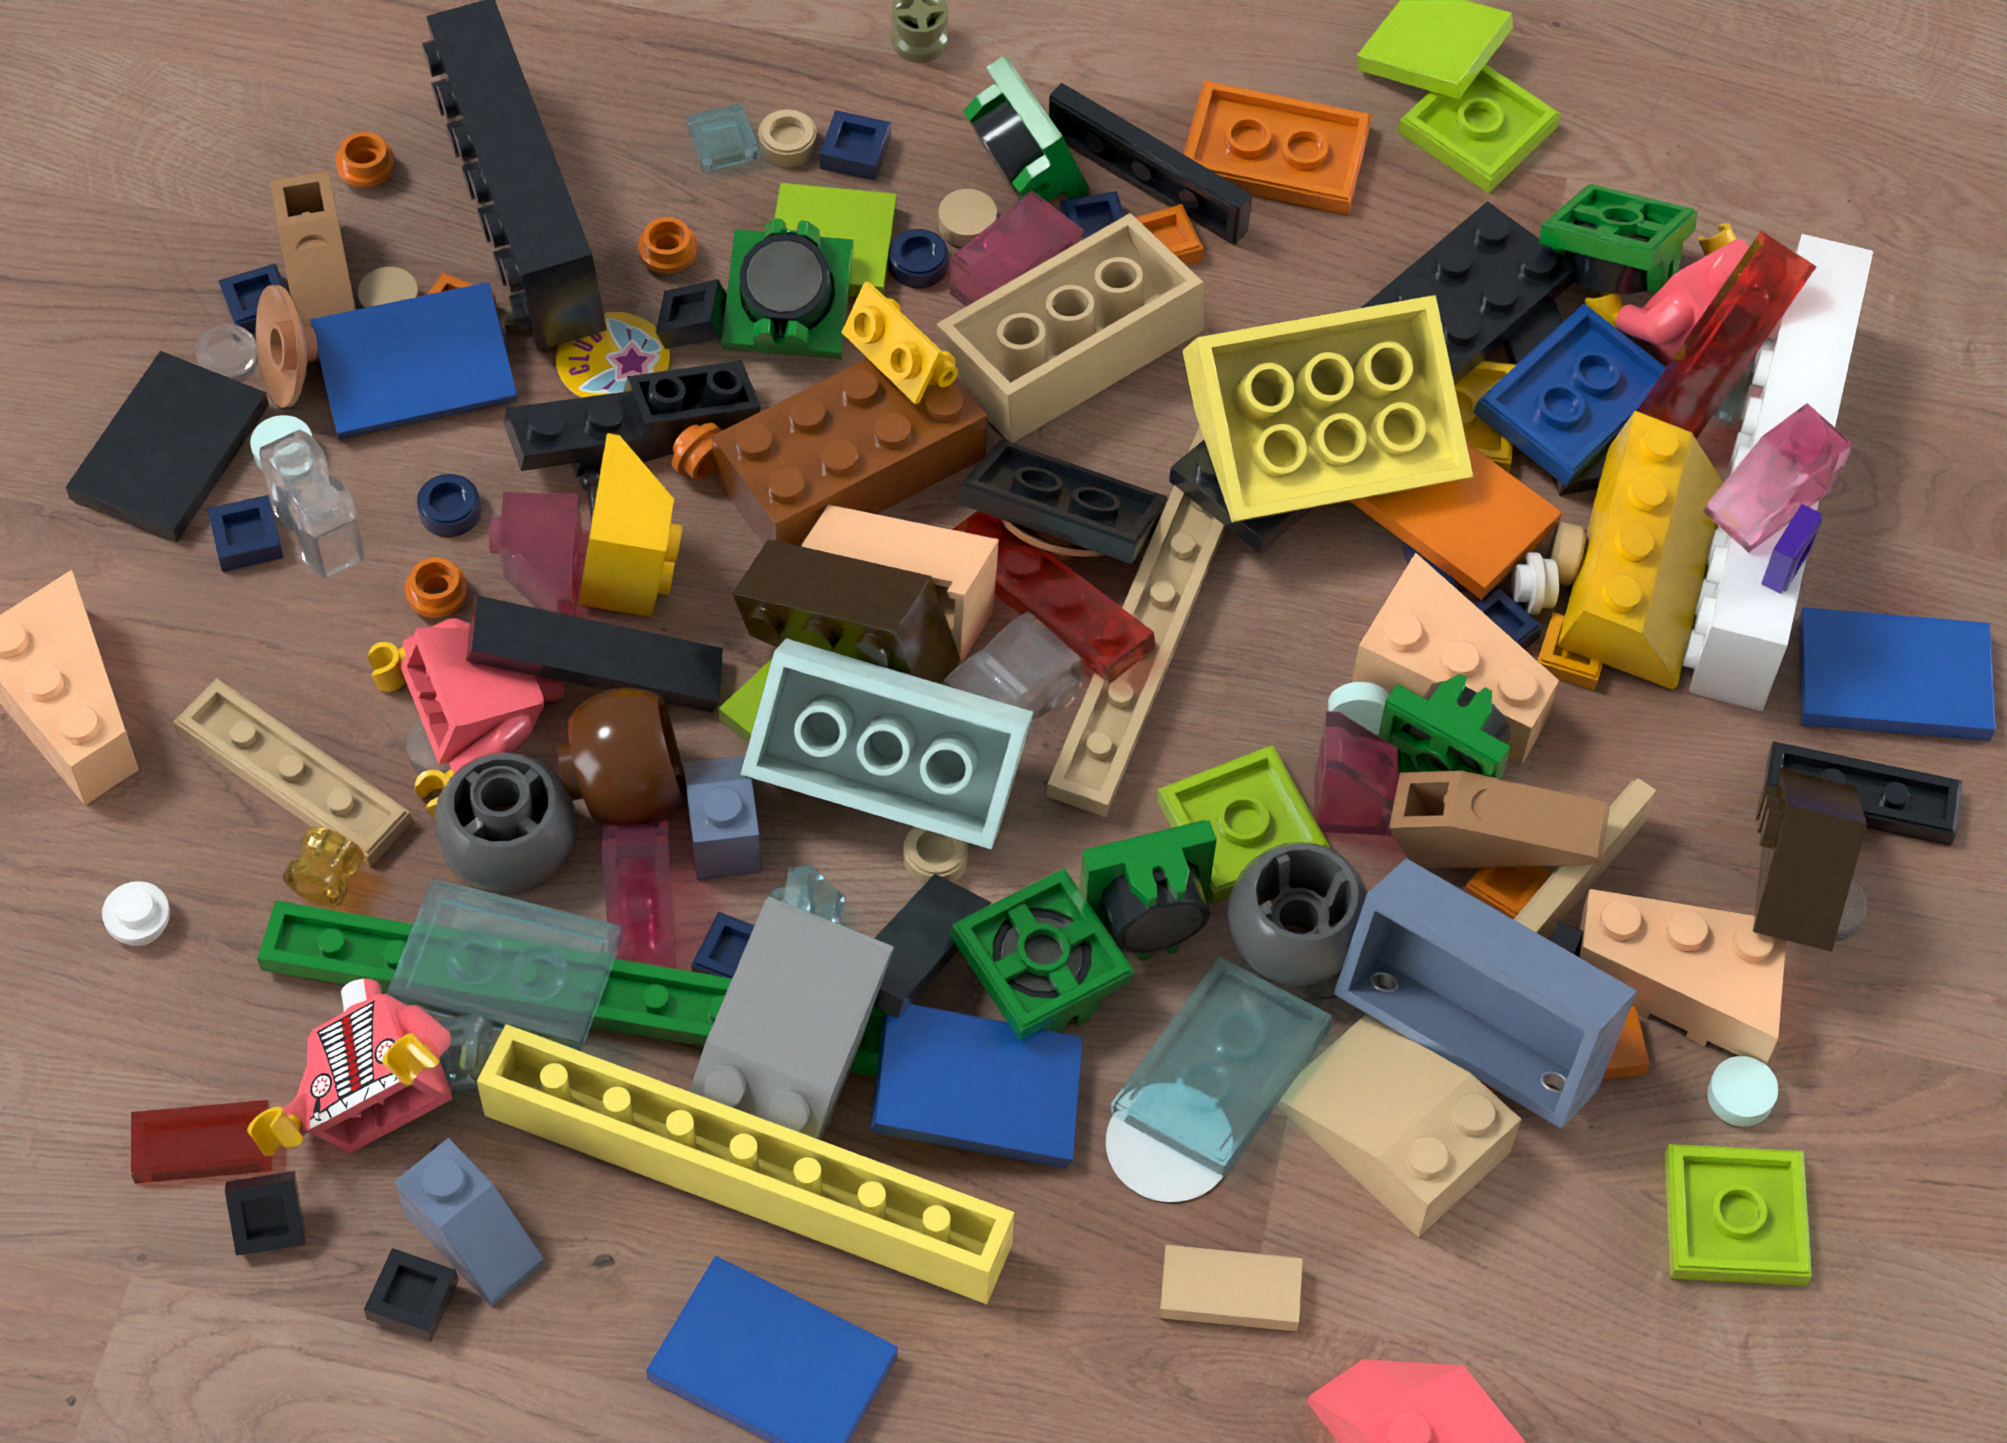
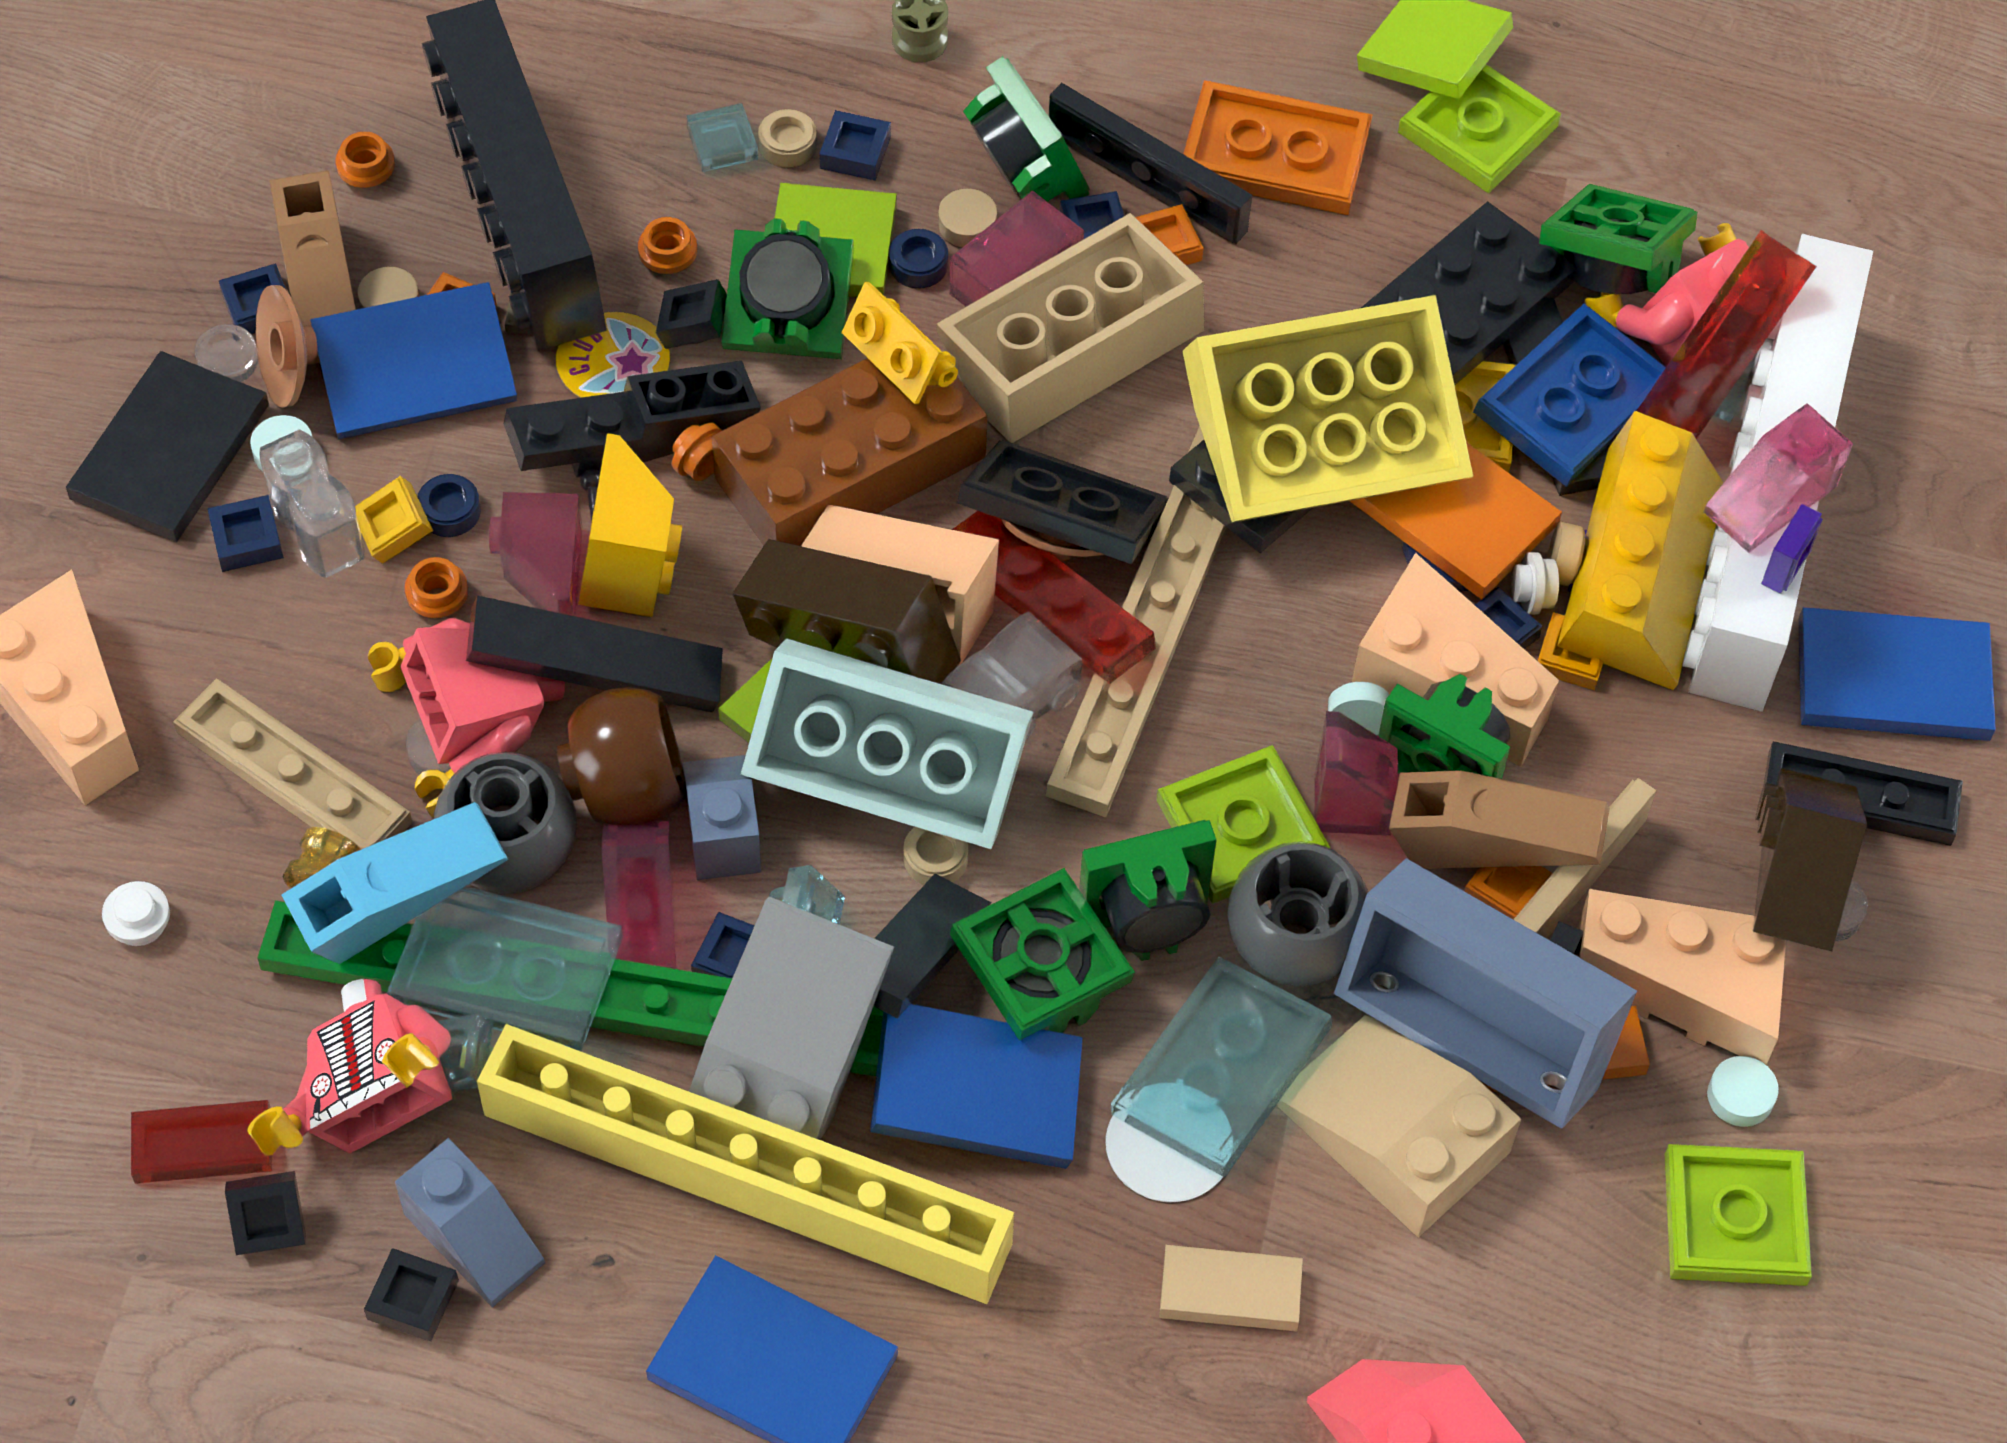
none -> medium azure slope [281,802,508,964]
none -> yellow tile [351,476,433,564]

